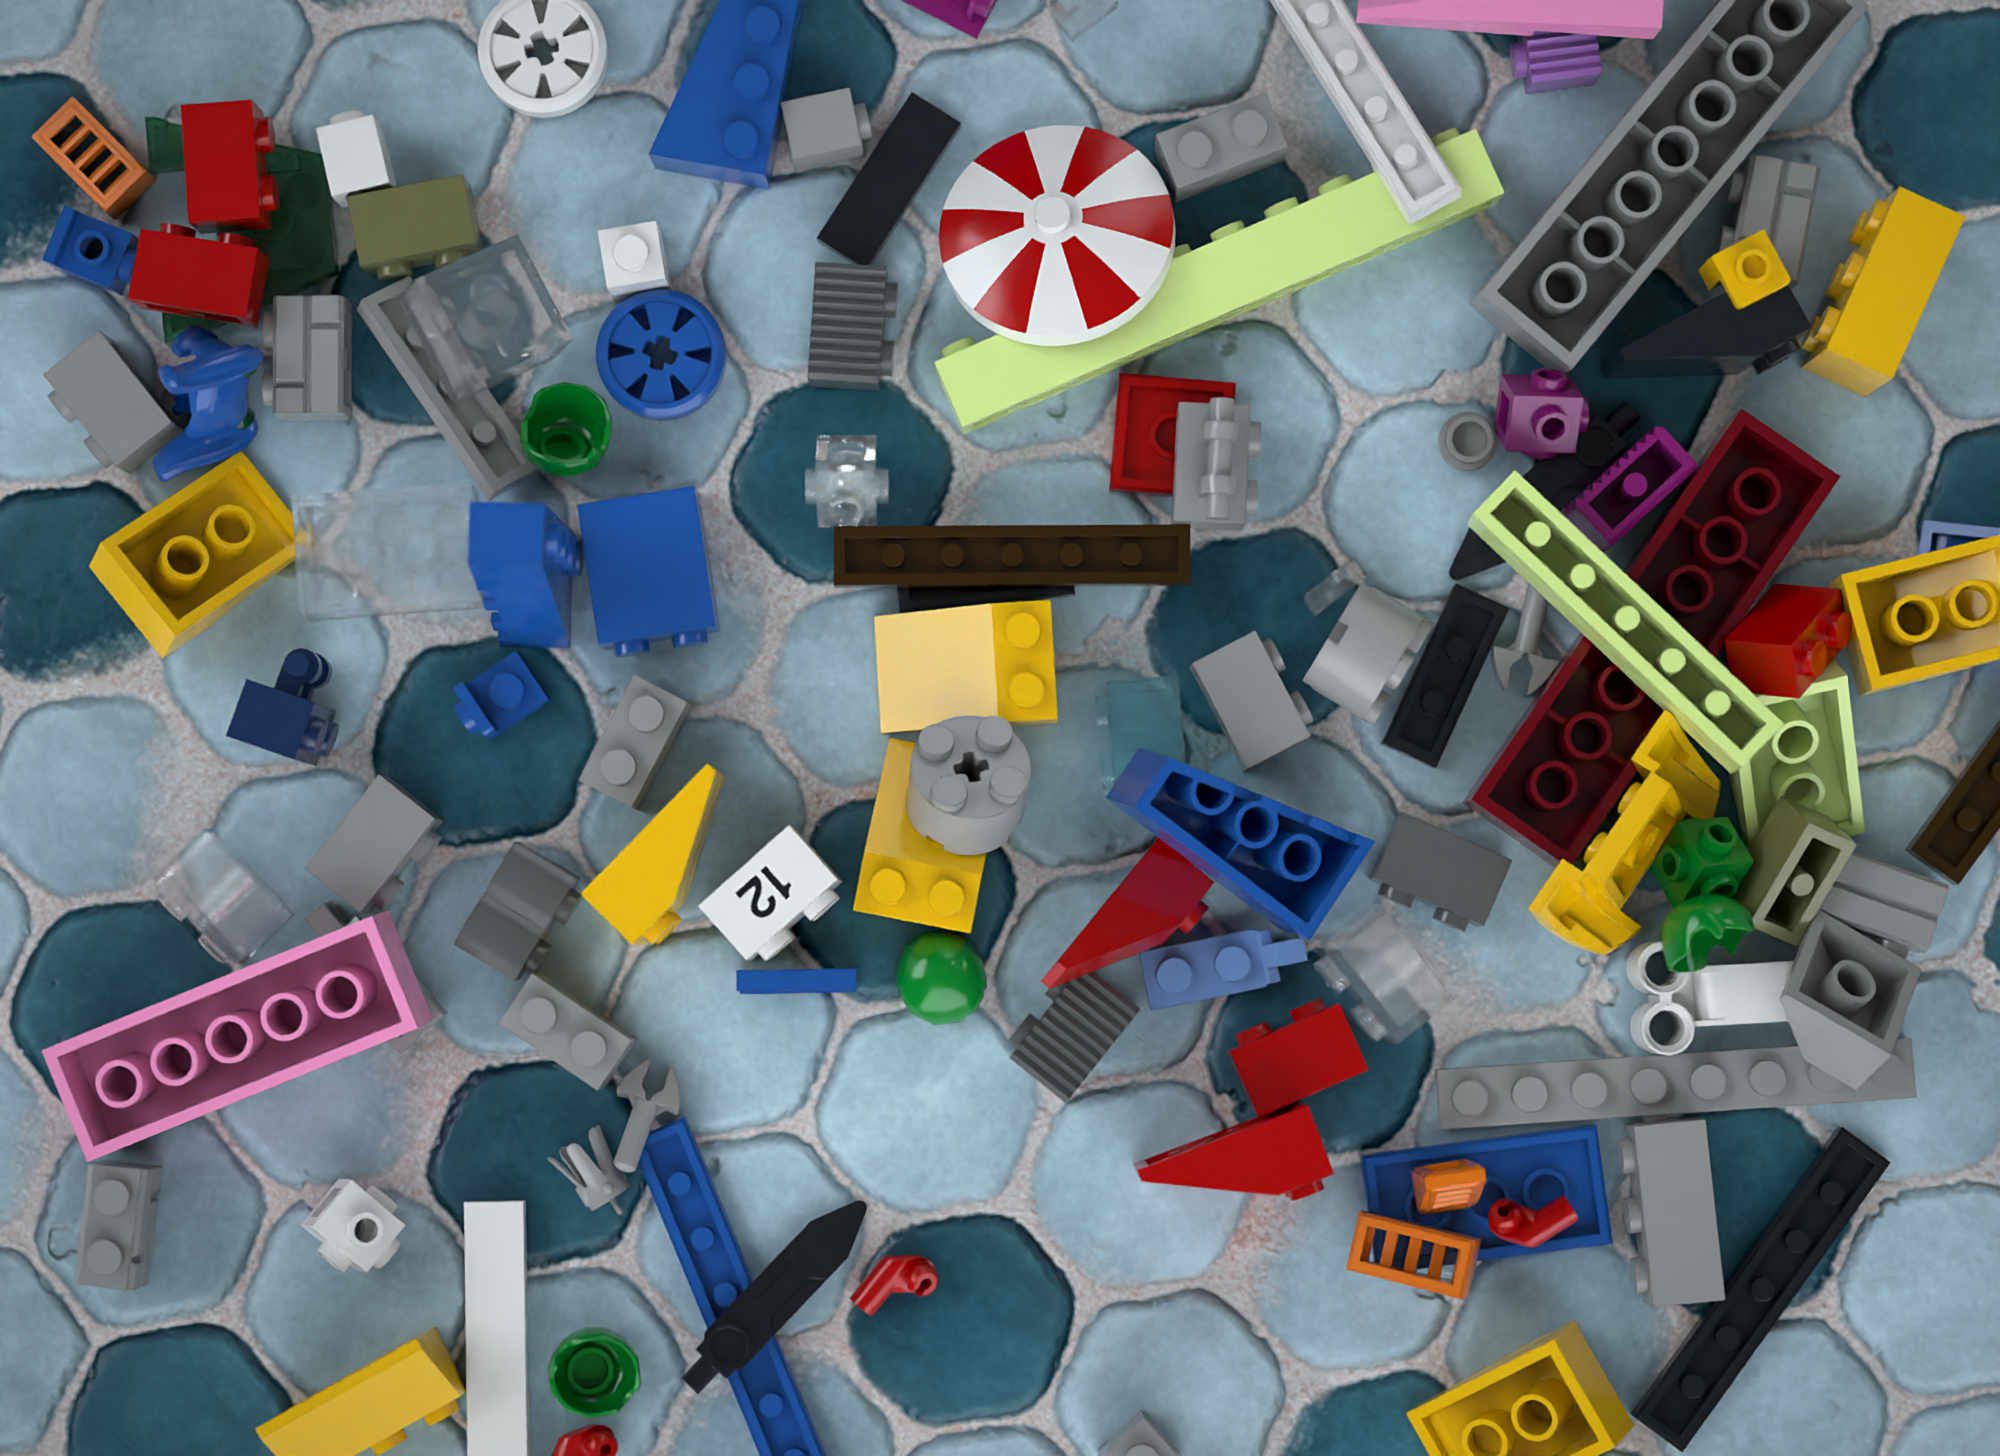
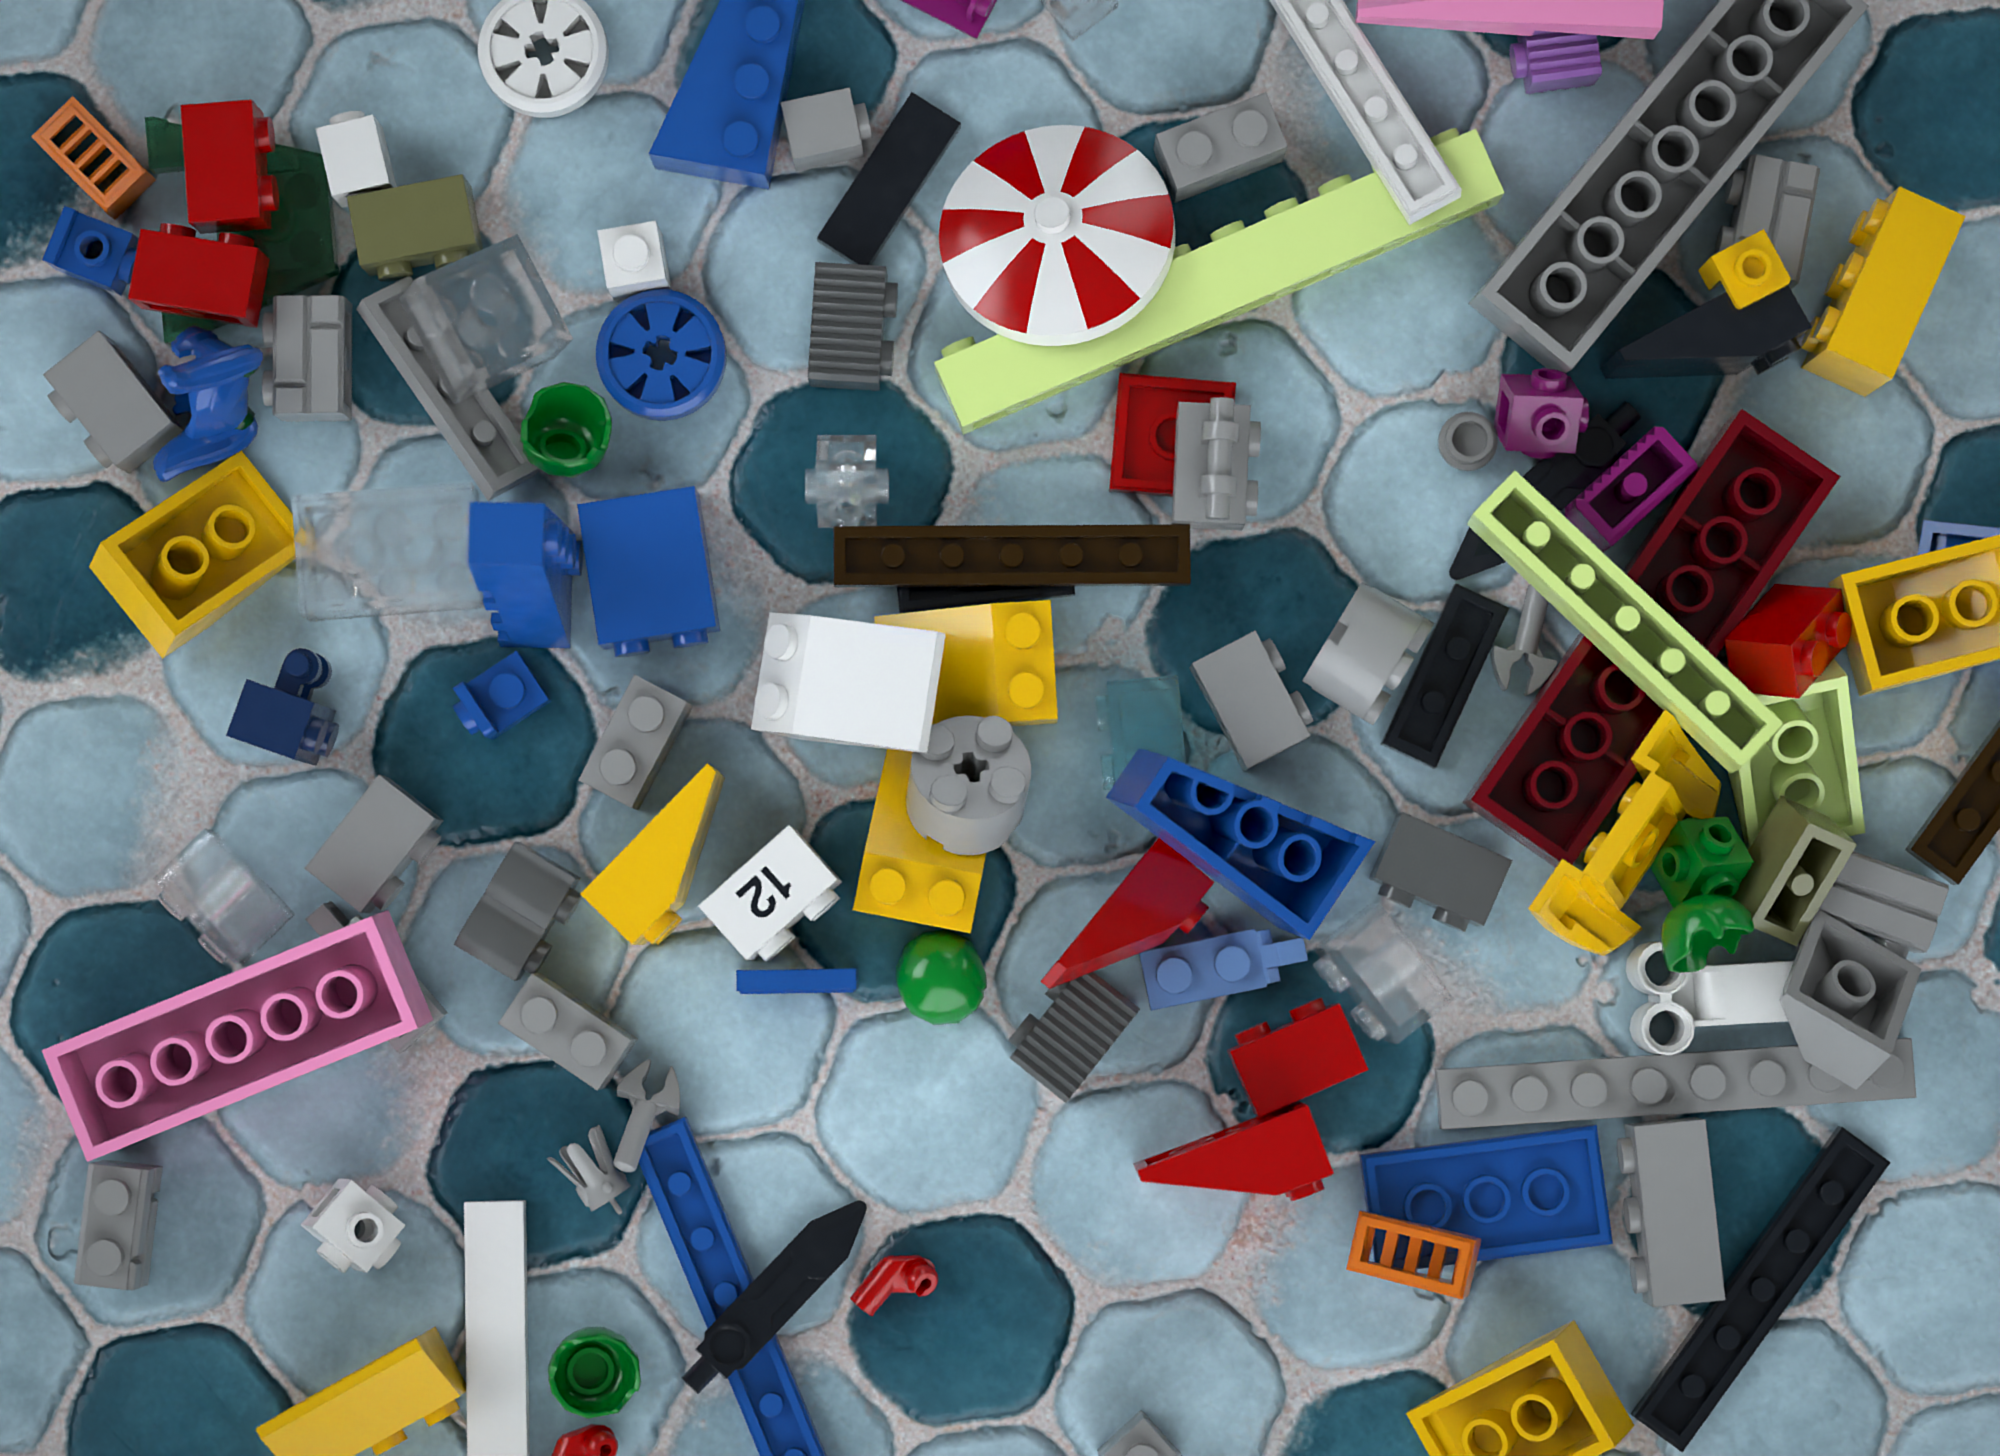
clear tile [1303,559,1368,616] -> none
orange slope [1411,1159,1486,1215] -> none
red arm [1488,1195,1579,1248] -> none
none -> white slope [751,612,946,753]

